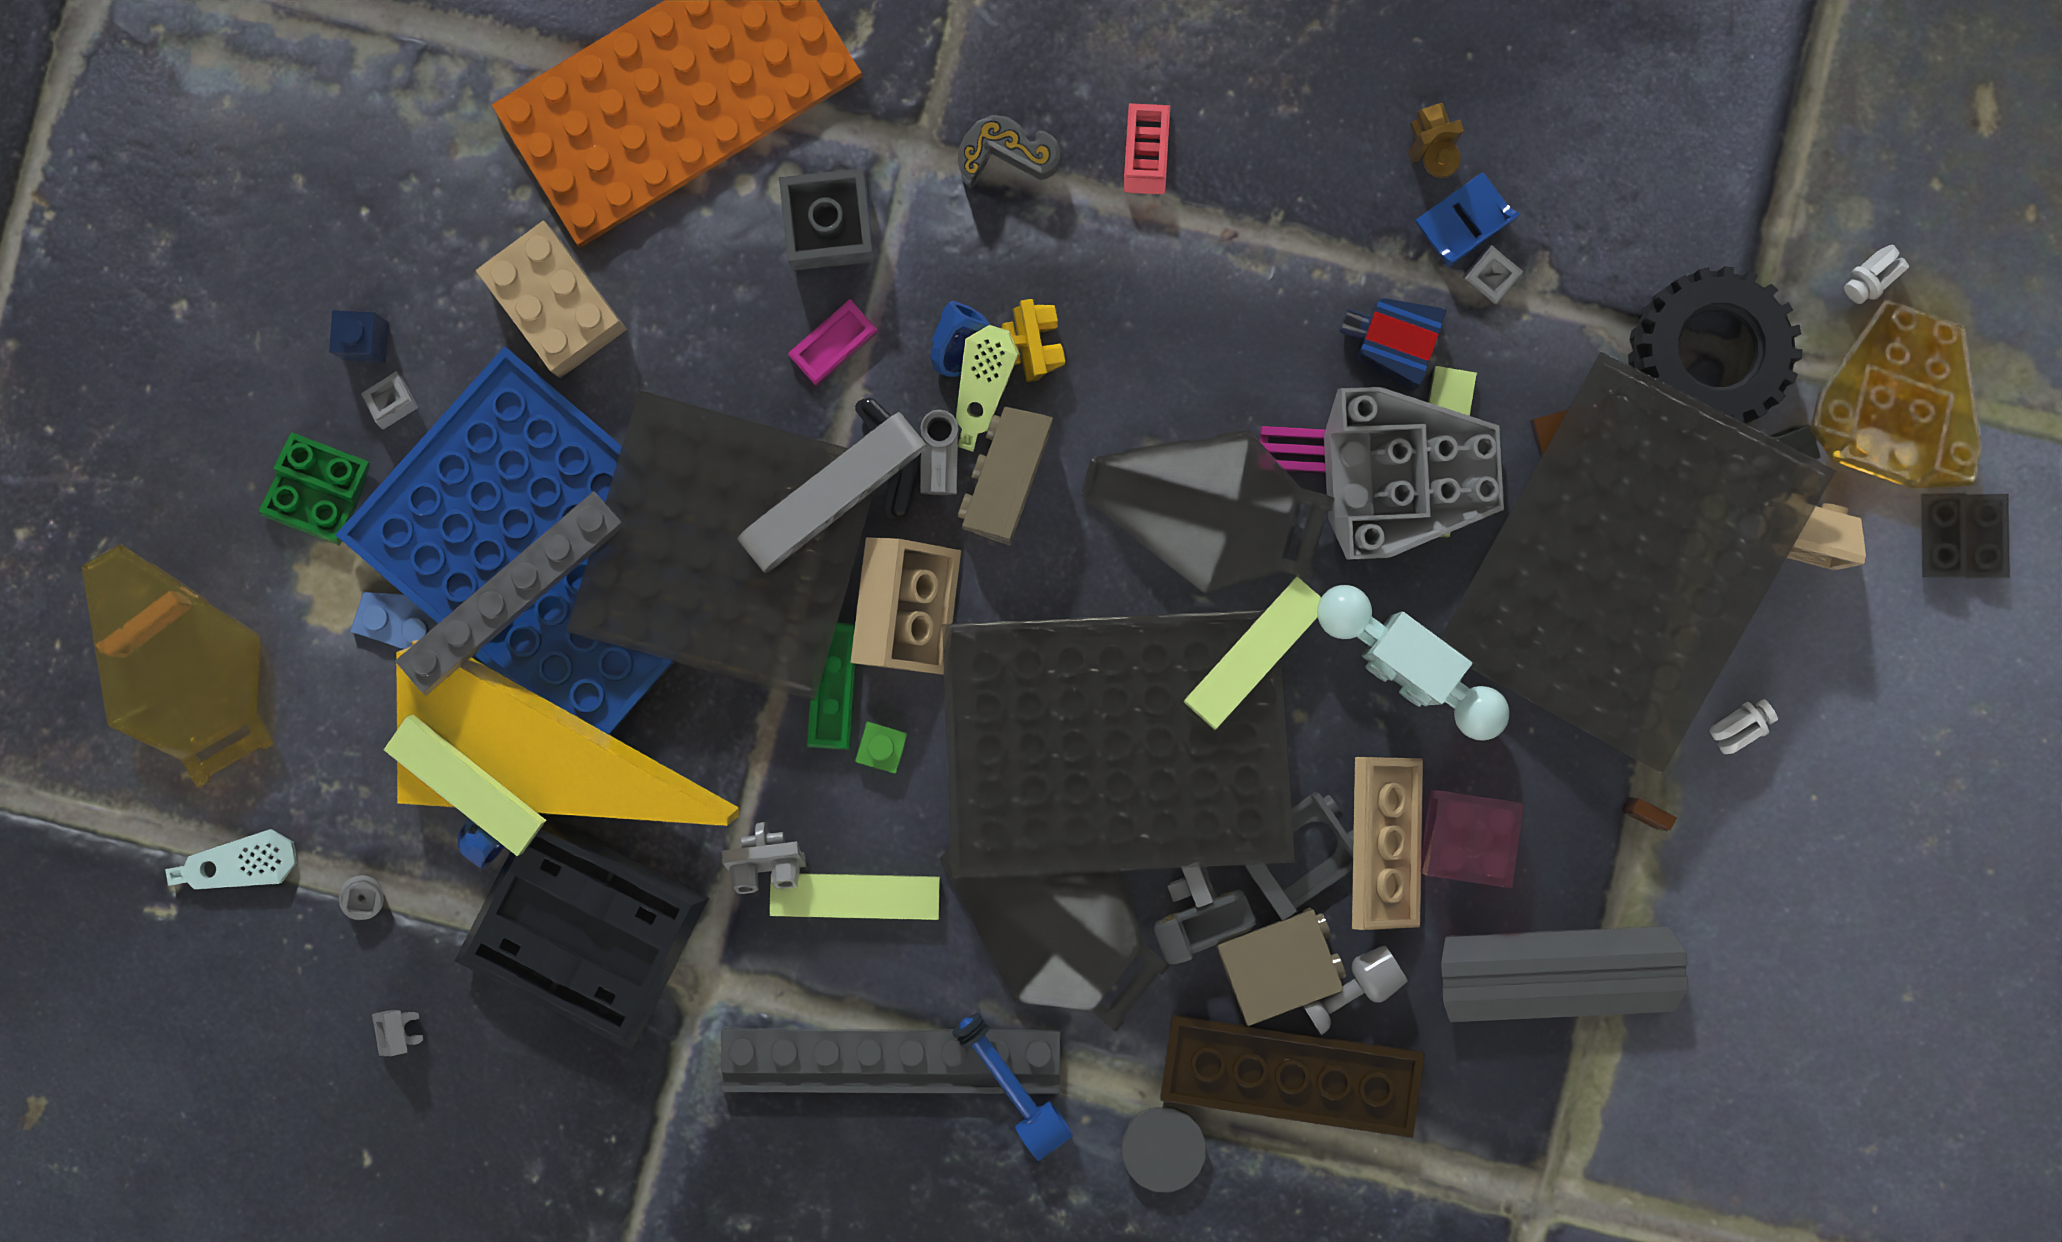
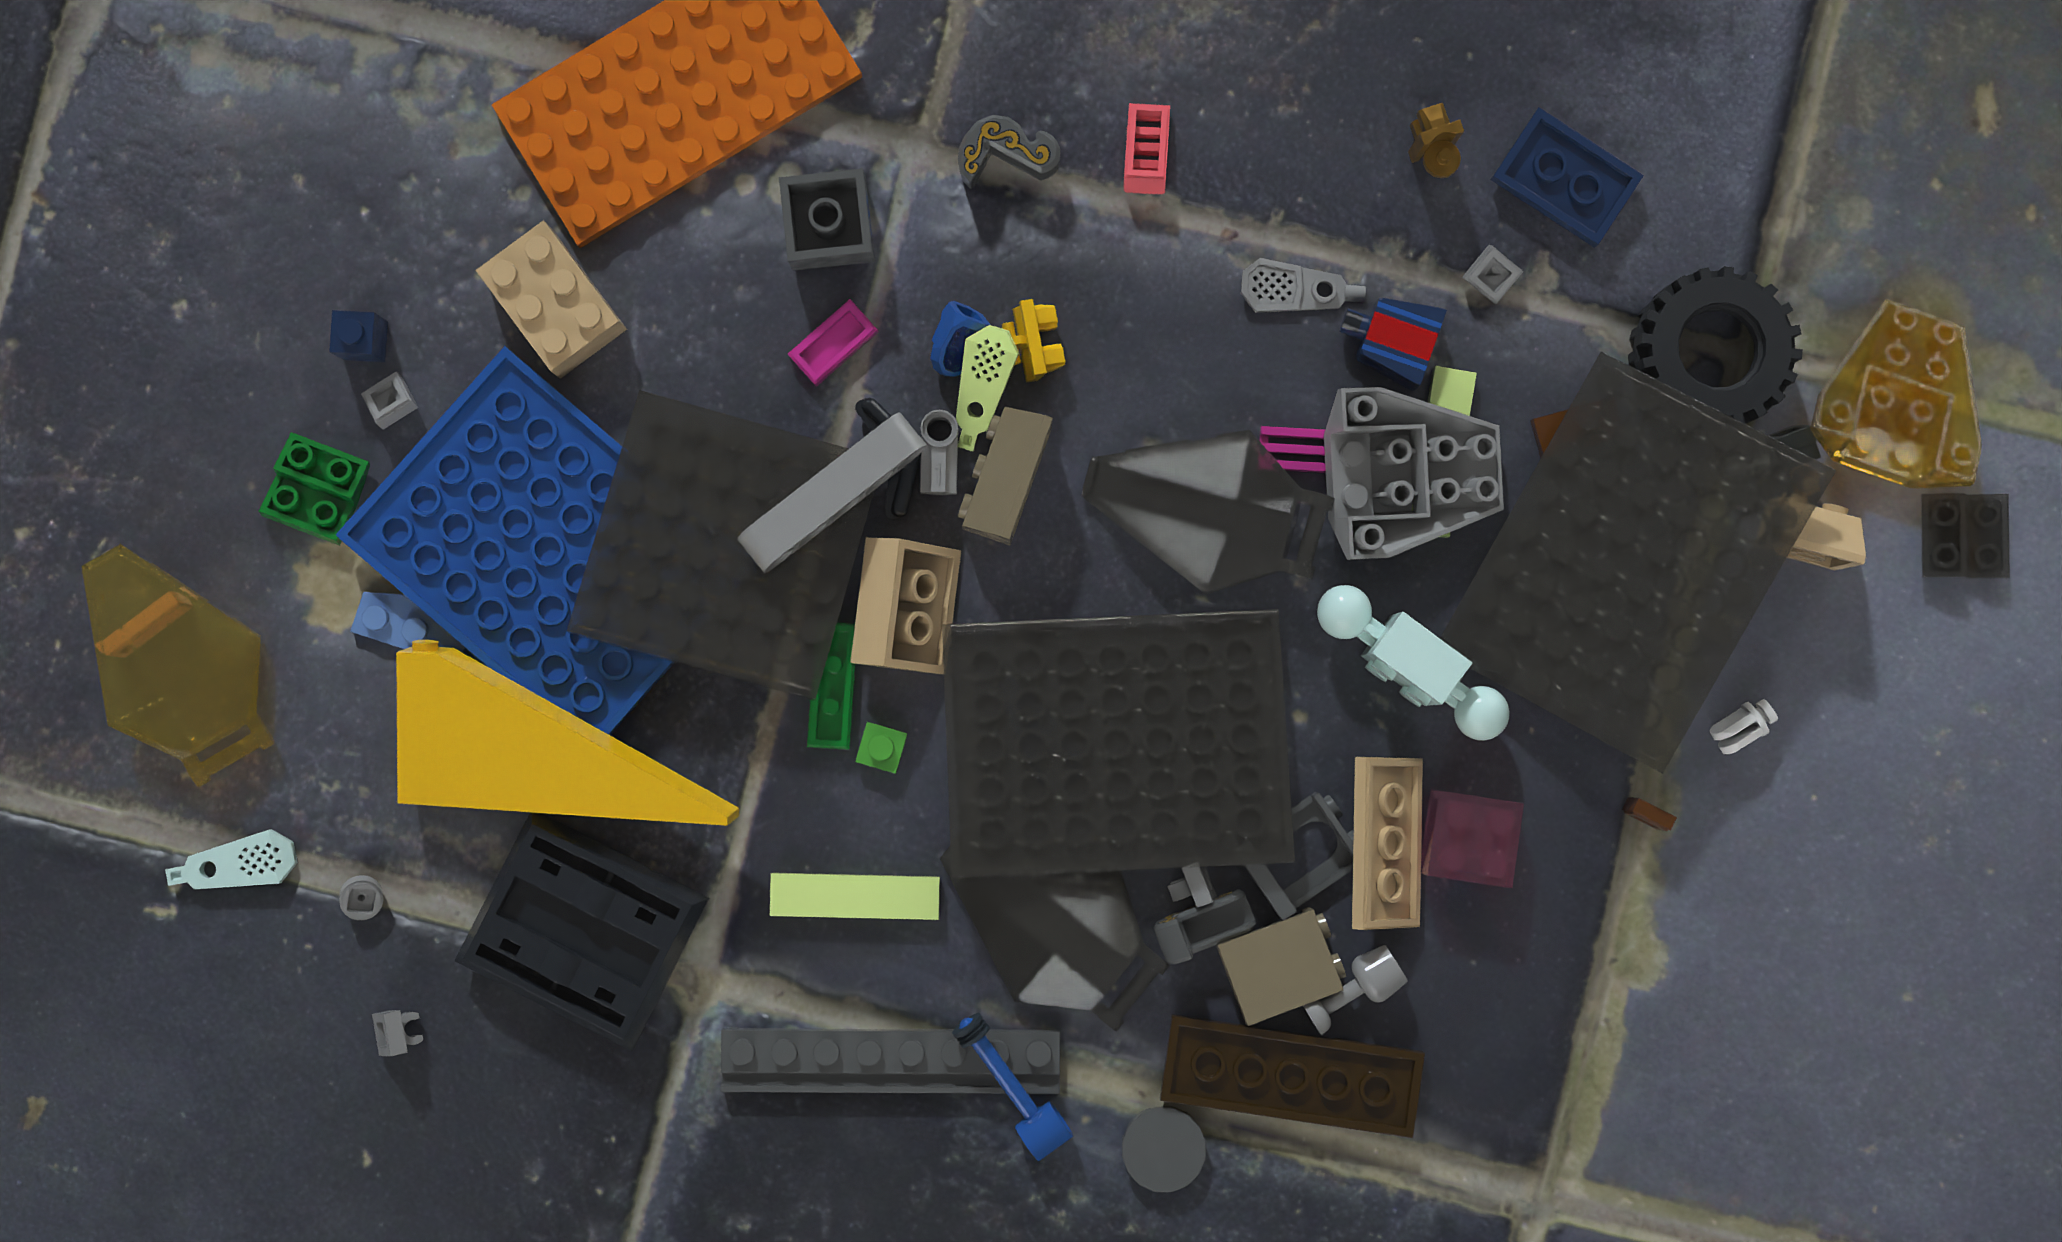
yellowish green tile [384,714,546,856] -> none
flat silver plate [395,491,624,695] -> none
blue rock [458,818,505,868] -> none
light grey hips [722,822,806,894] -> none
yellowish green tile [1184,577,1321,730] -> none
blue piece [1414,172,1520,268] -> none
dark grey piece [1441,926,1689,1022] -> none
white arm [1844,245,1909,304] -> none
none -> light grey piece [1241,258,1366,313]
none -> dark blue plate [1490,108,1644,248]

